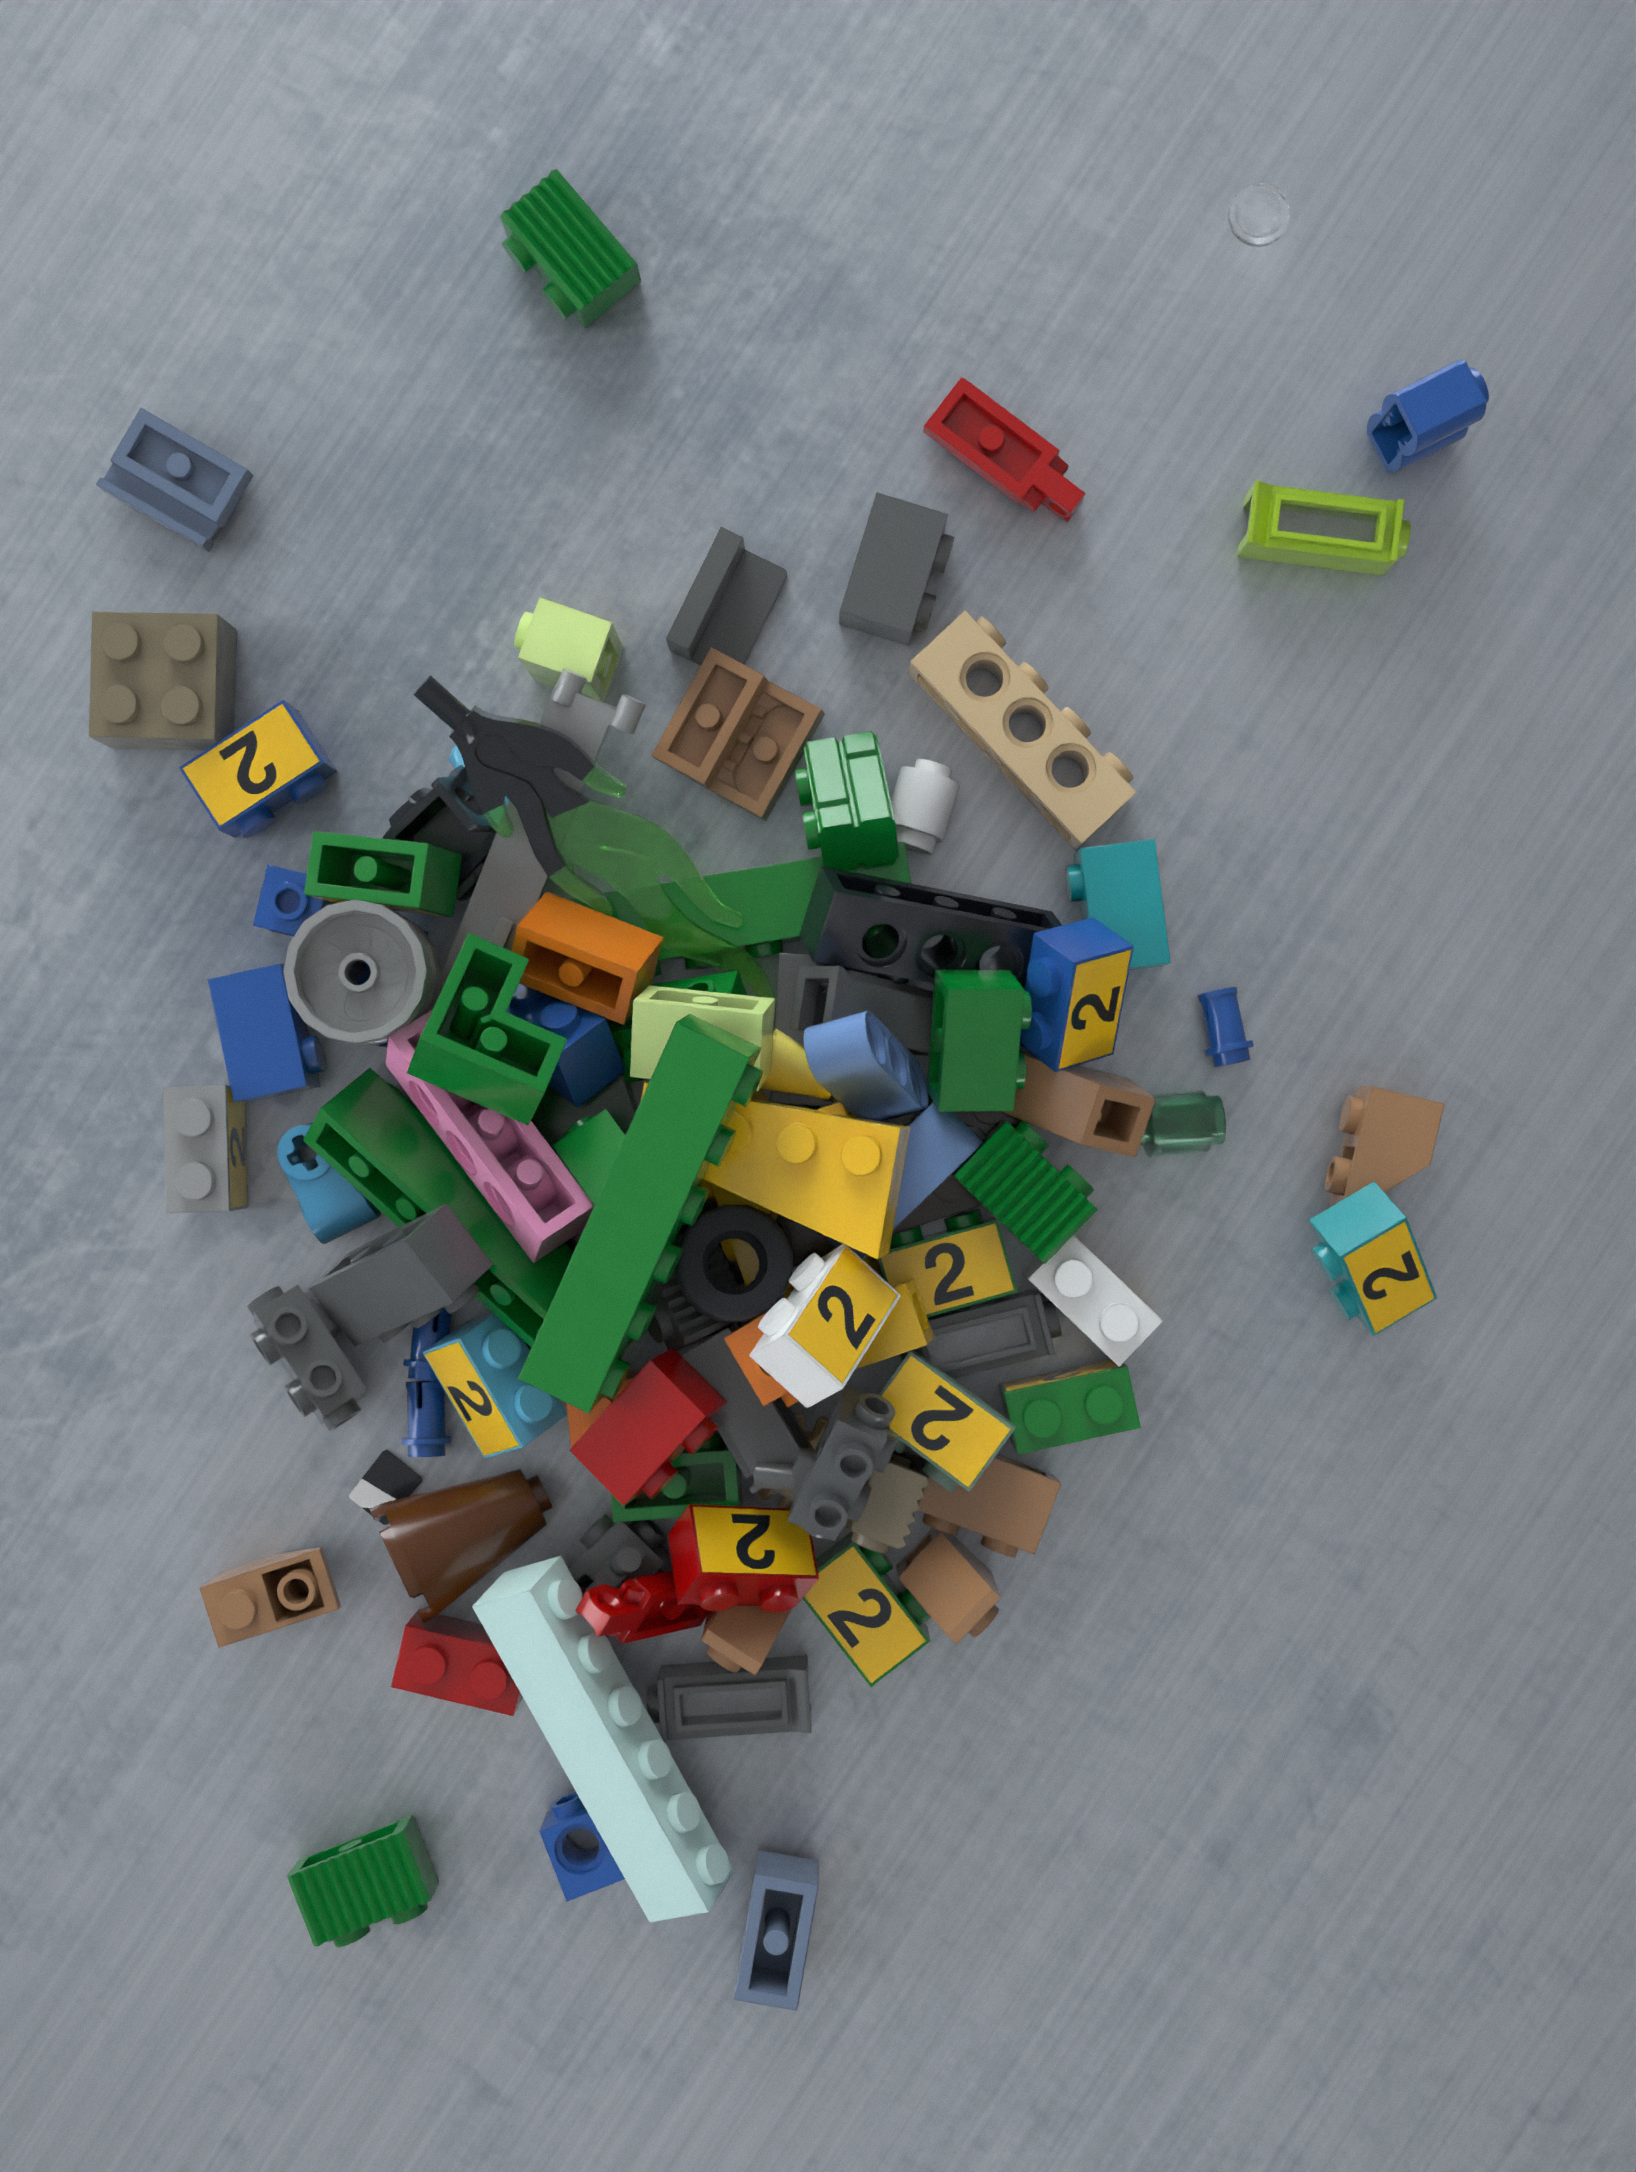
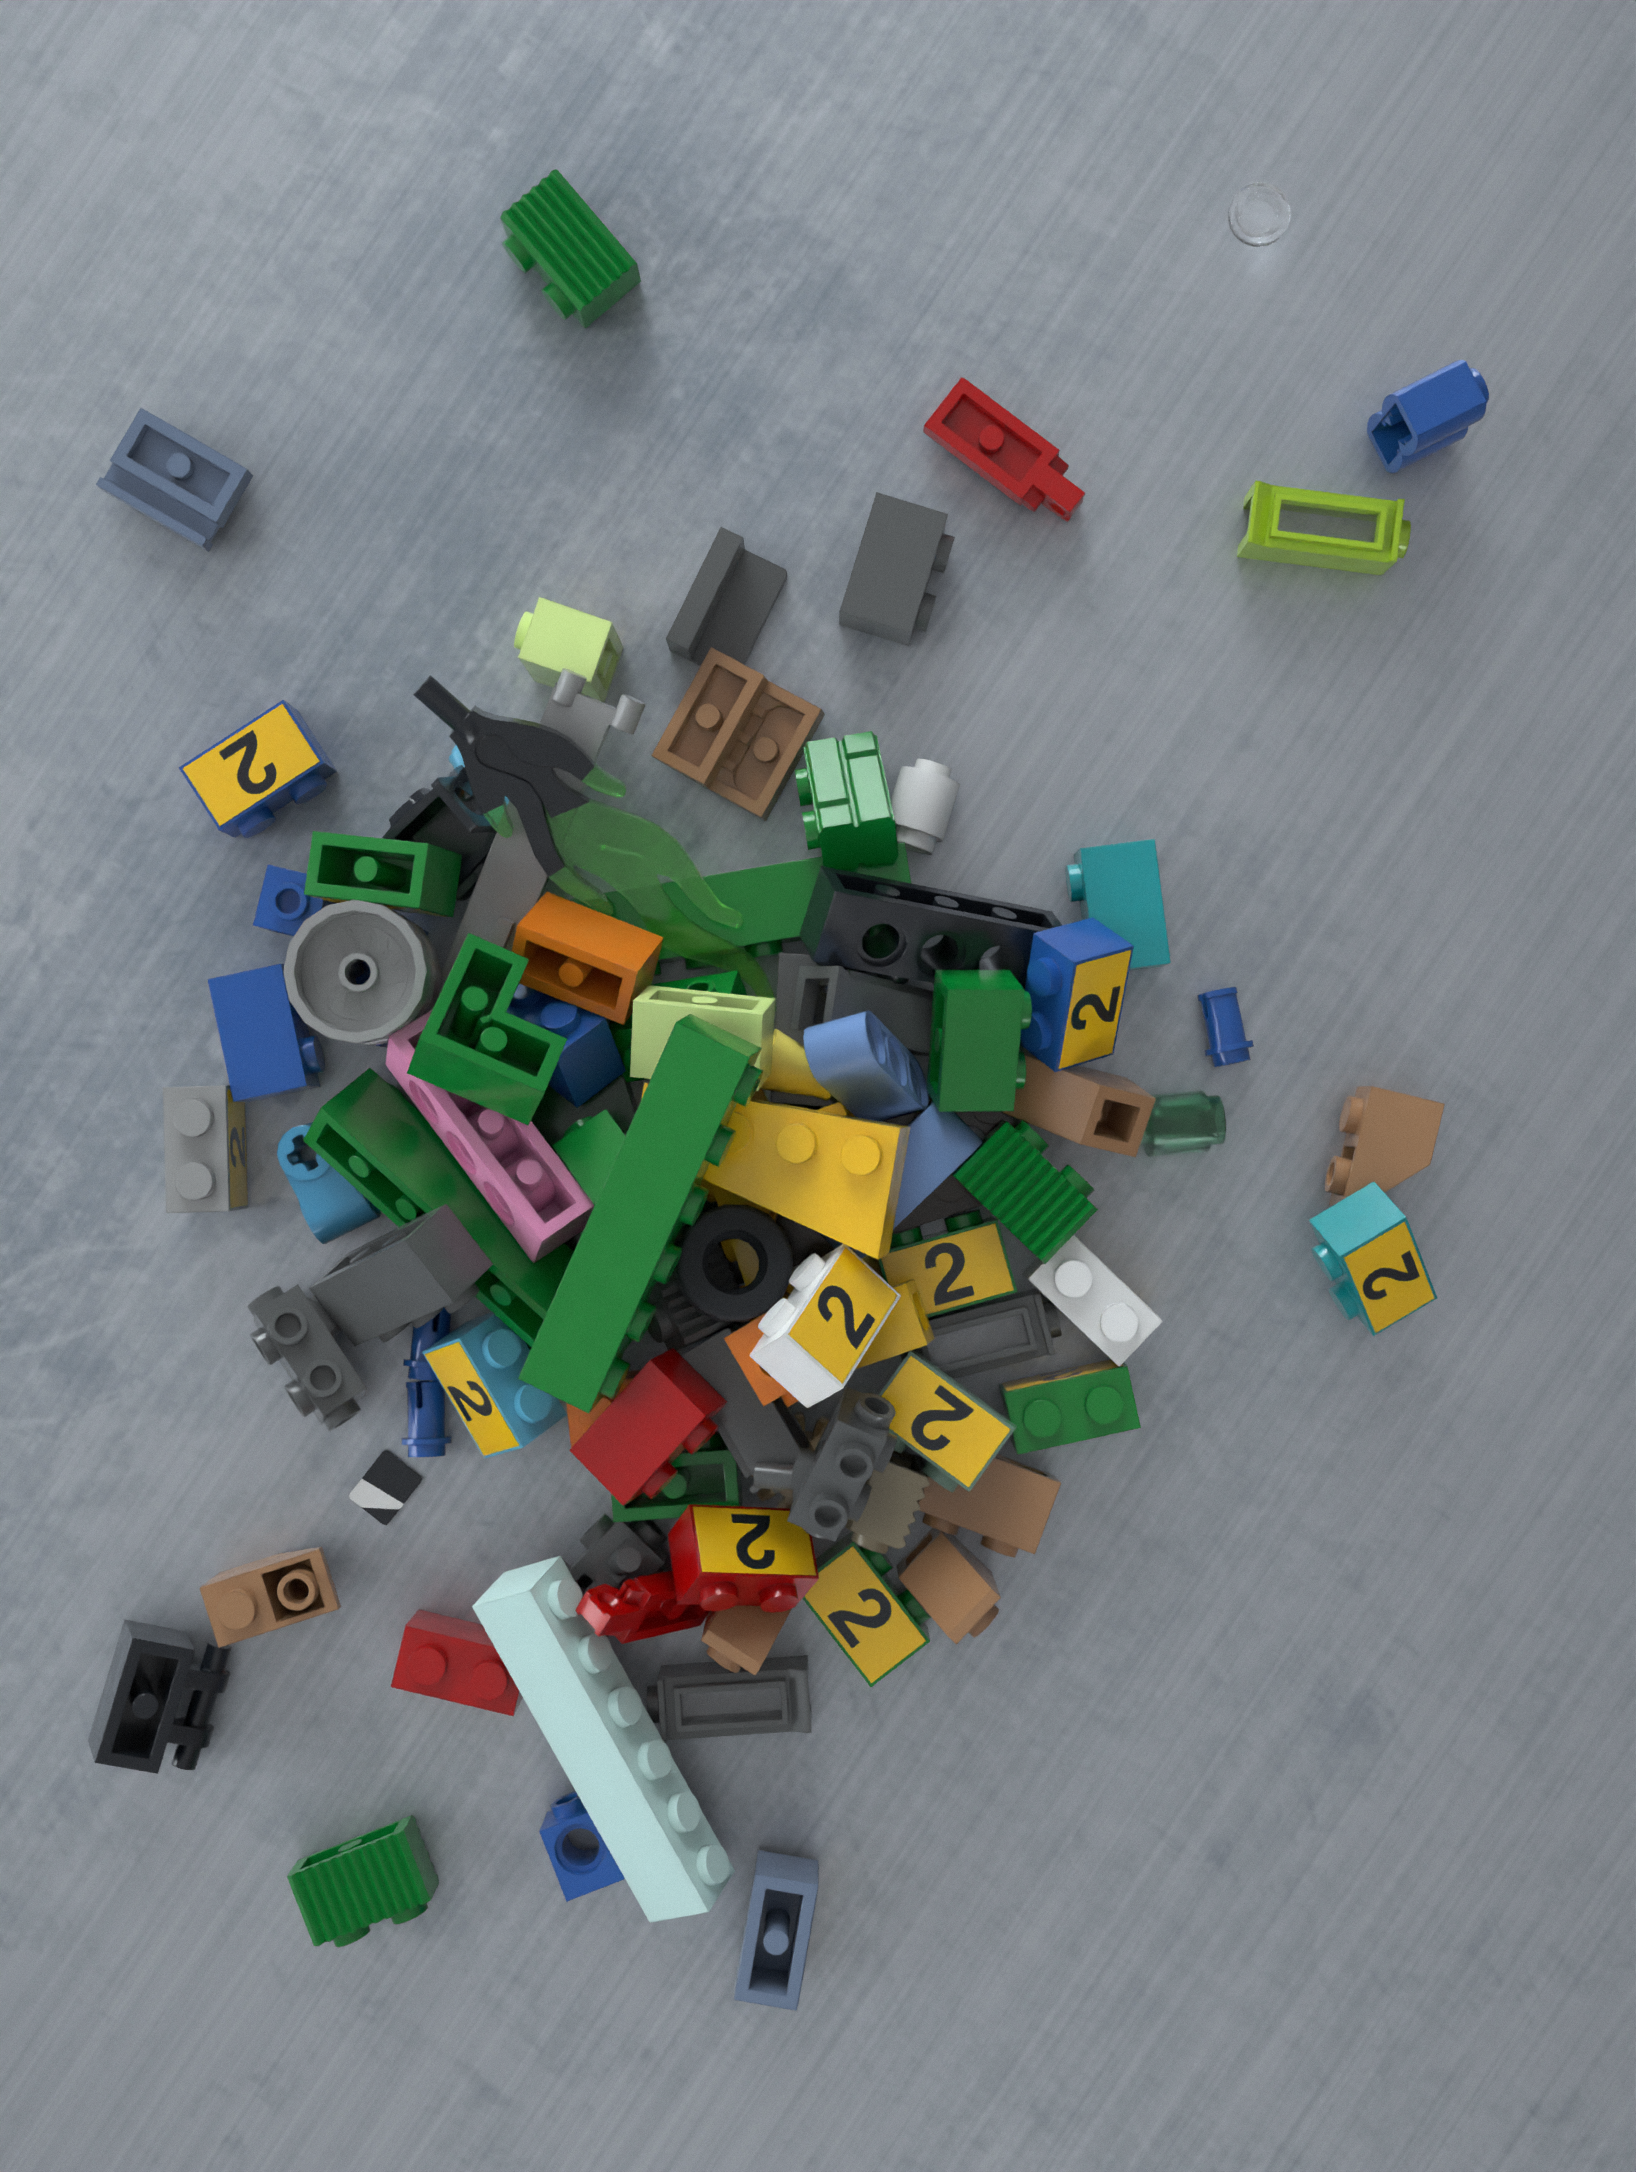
dark tan brick [89,611,237,751] -> none
reddish brown cone [370,1469,553,1623] -> none
tan brick [908,610,1137,851] -> none
none -> black brick [88,1619,232,1774]

